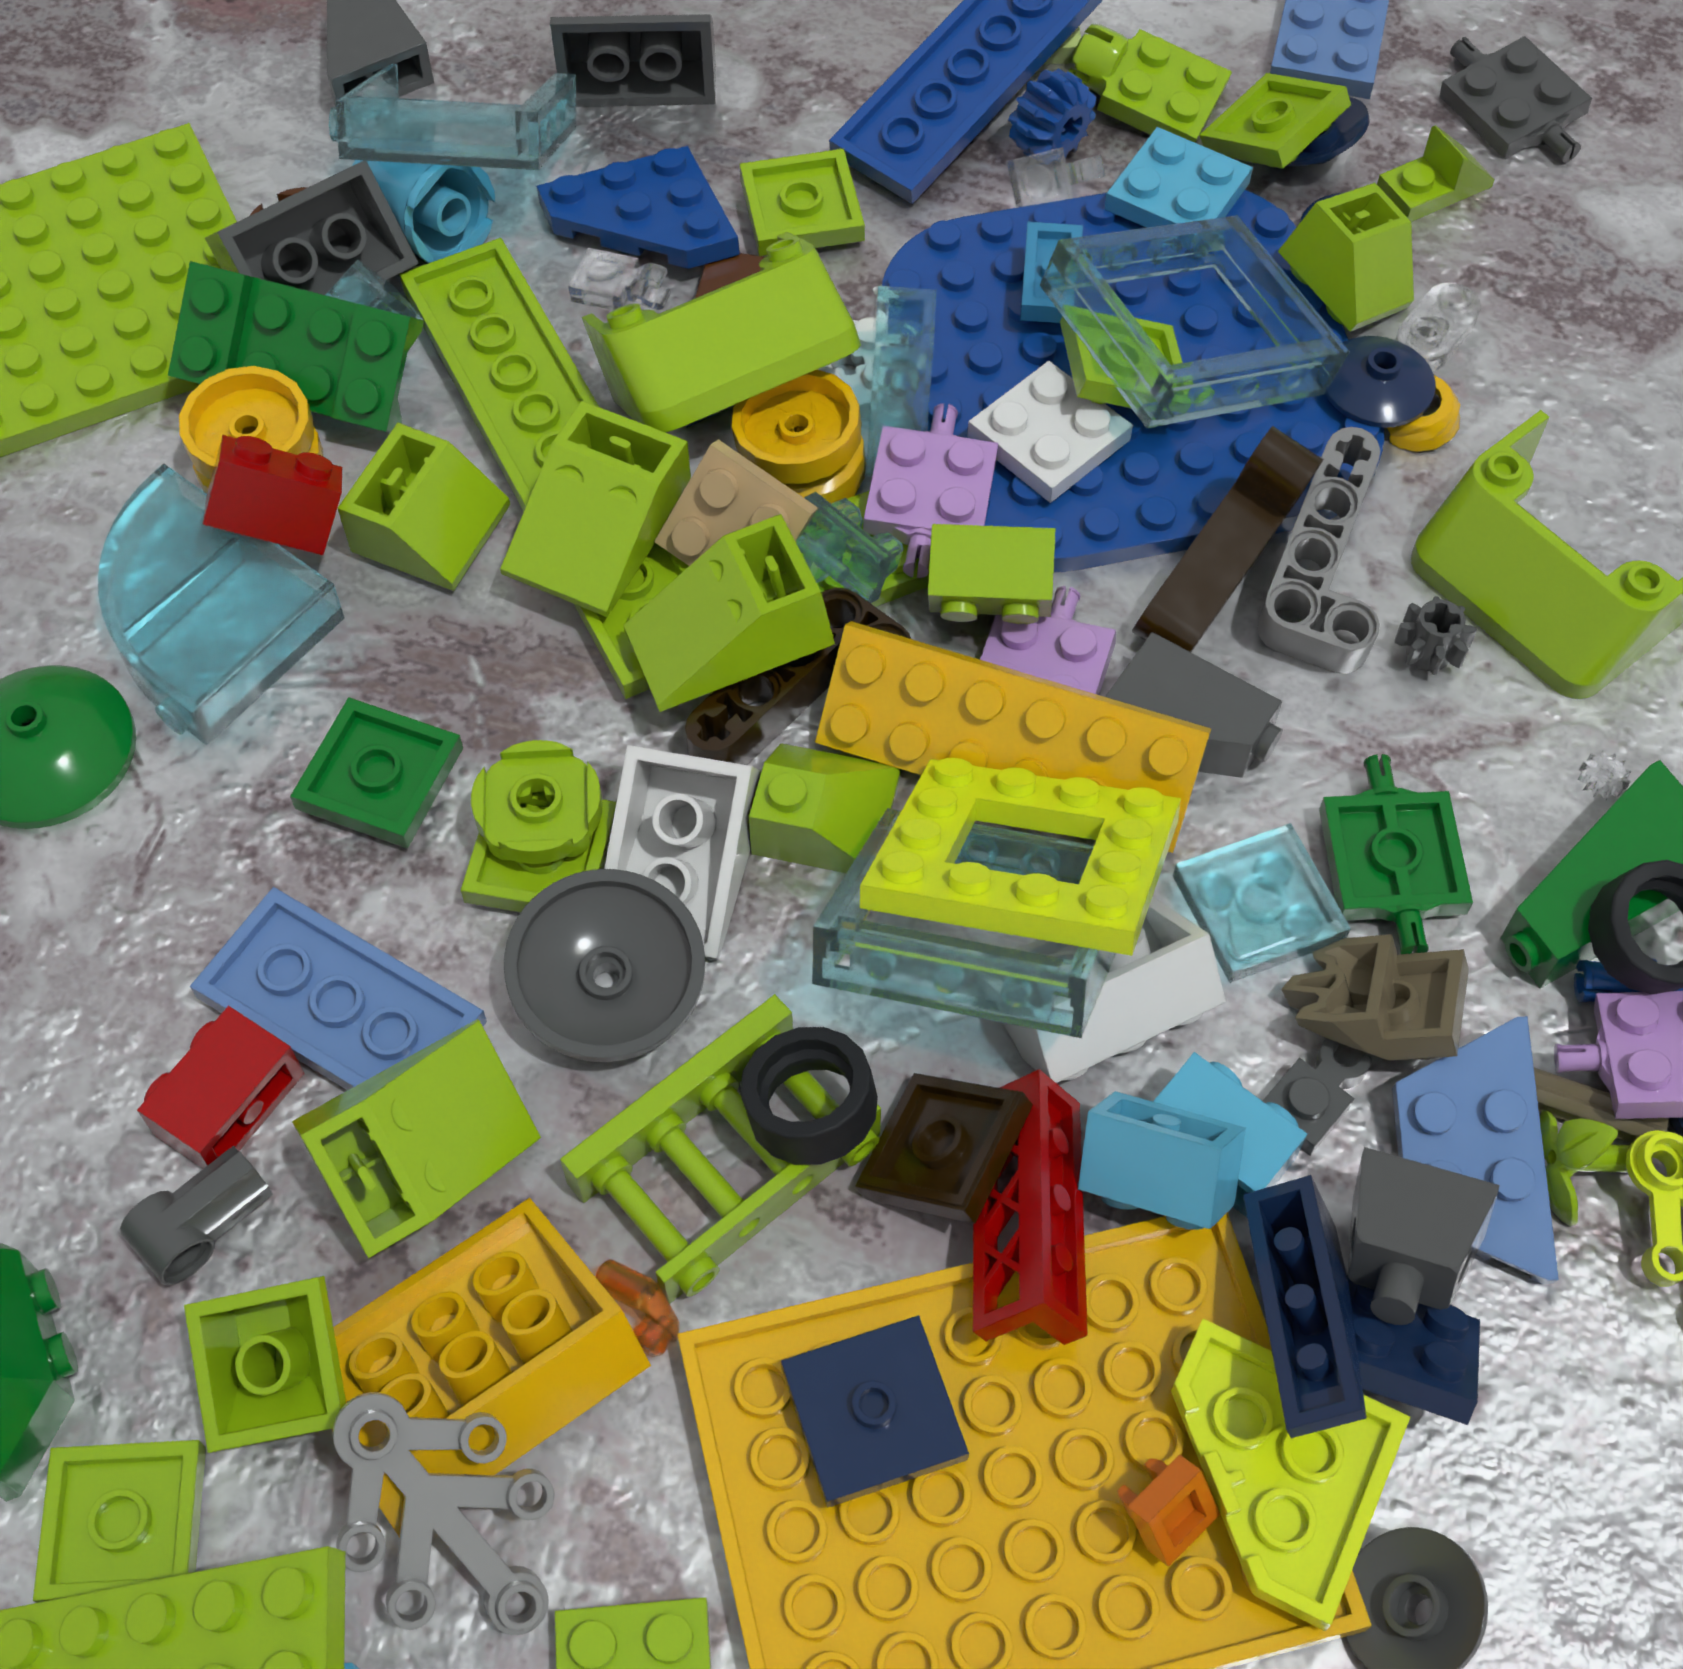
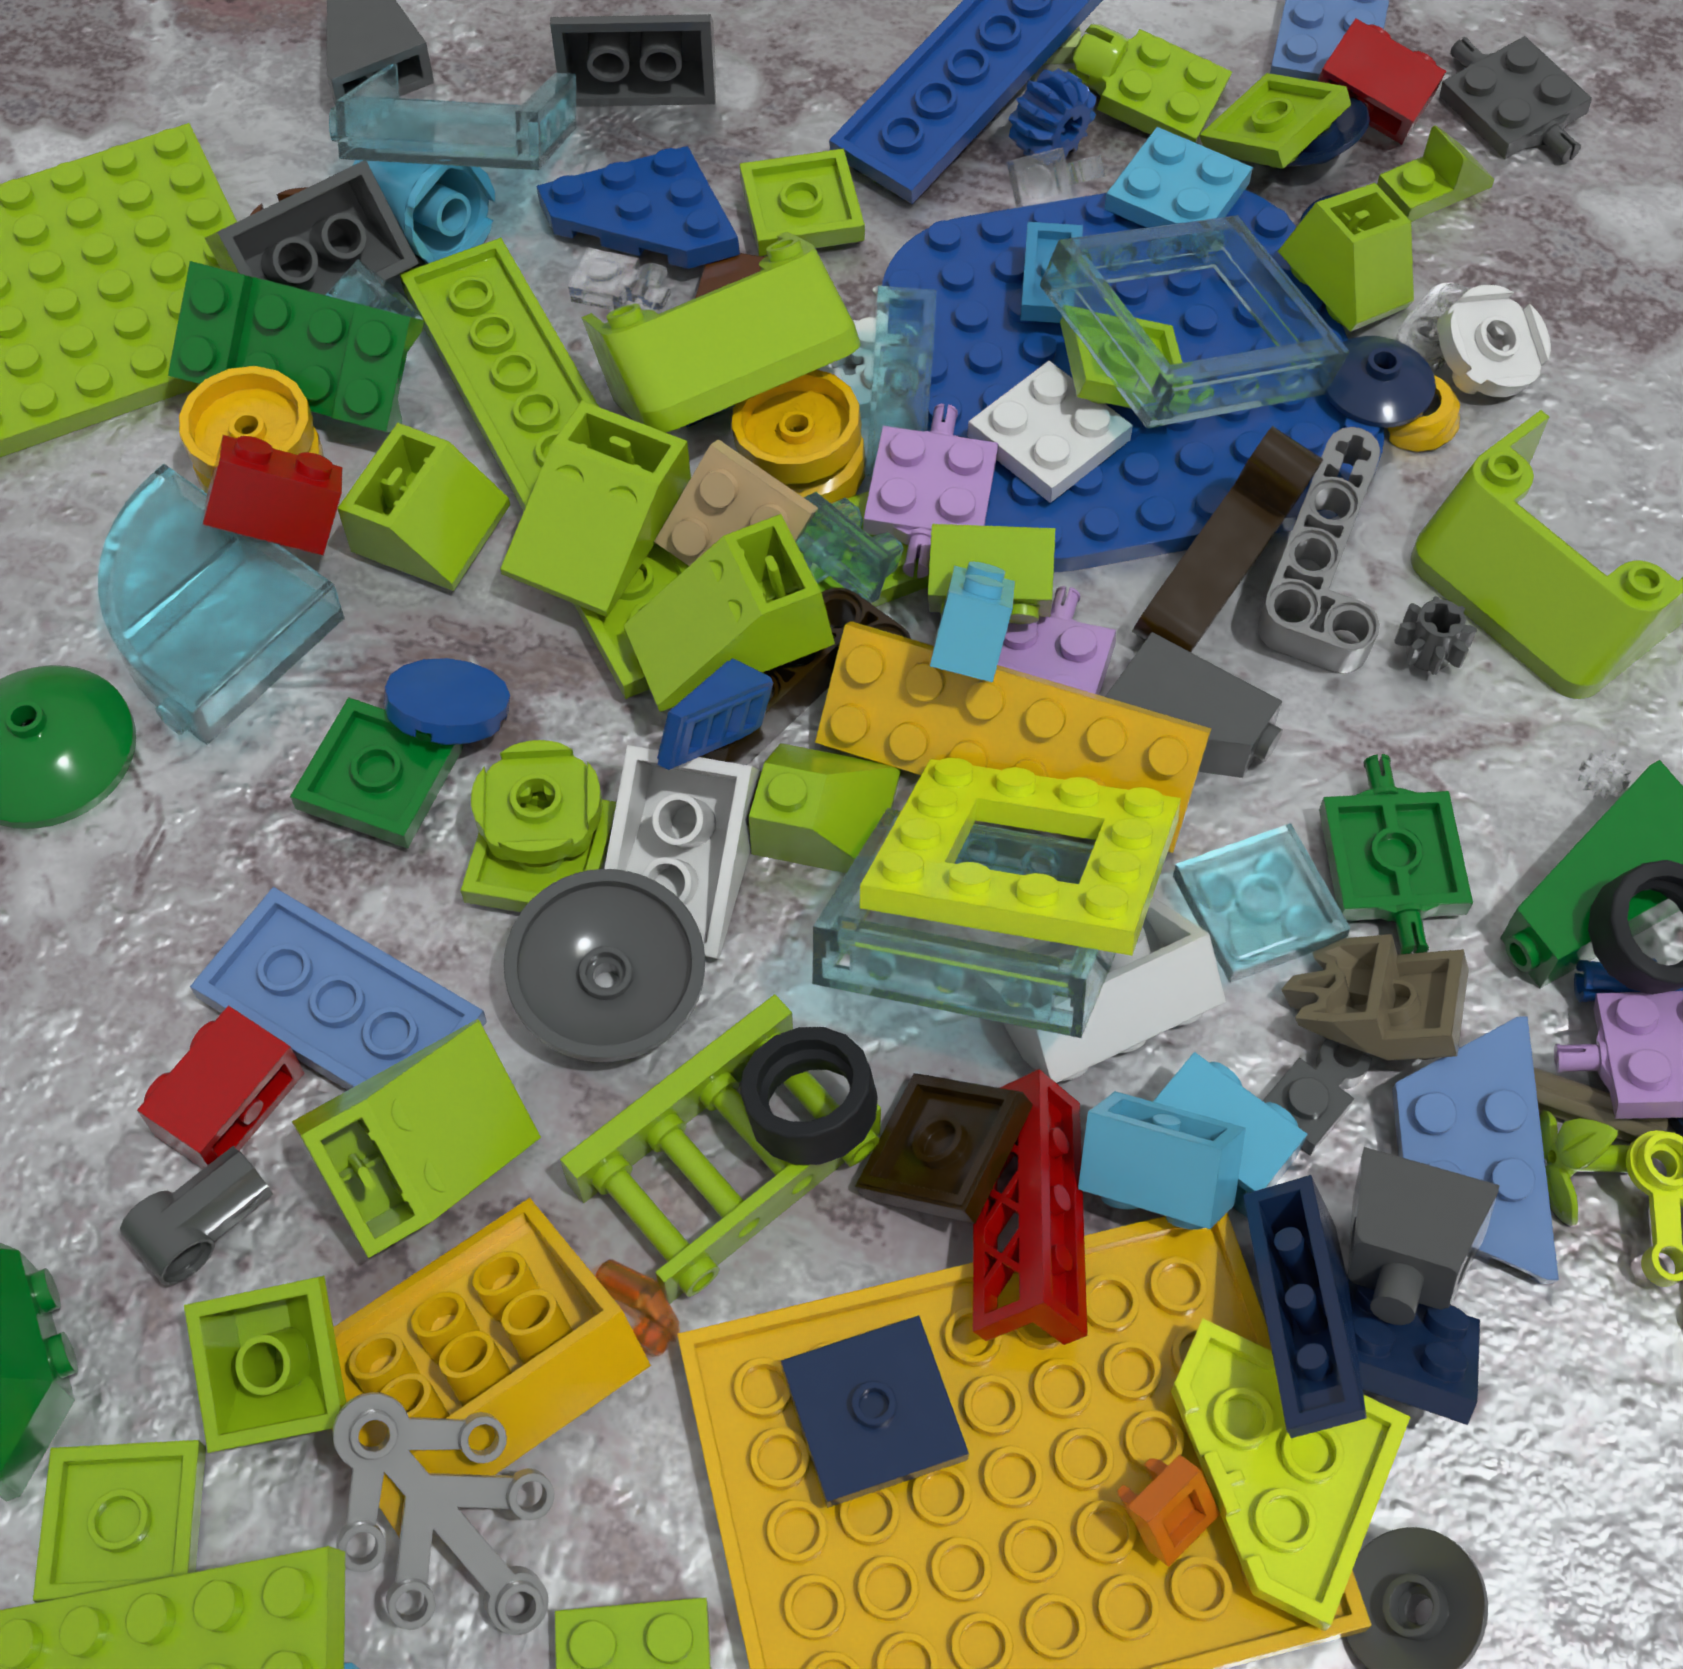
none -> blue tile [384,658,510,745]
none -> blue slope [657,658,773,770]
none -> medium azure brick [930,562,1015,682]
none -> red brick [1318,18,1446,145]
none -> white plate [1437,285,1551,397]

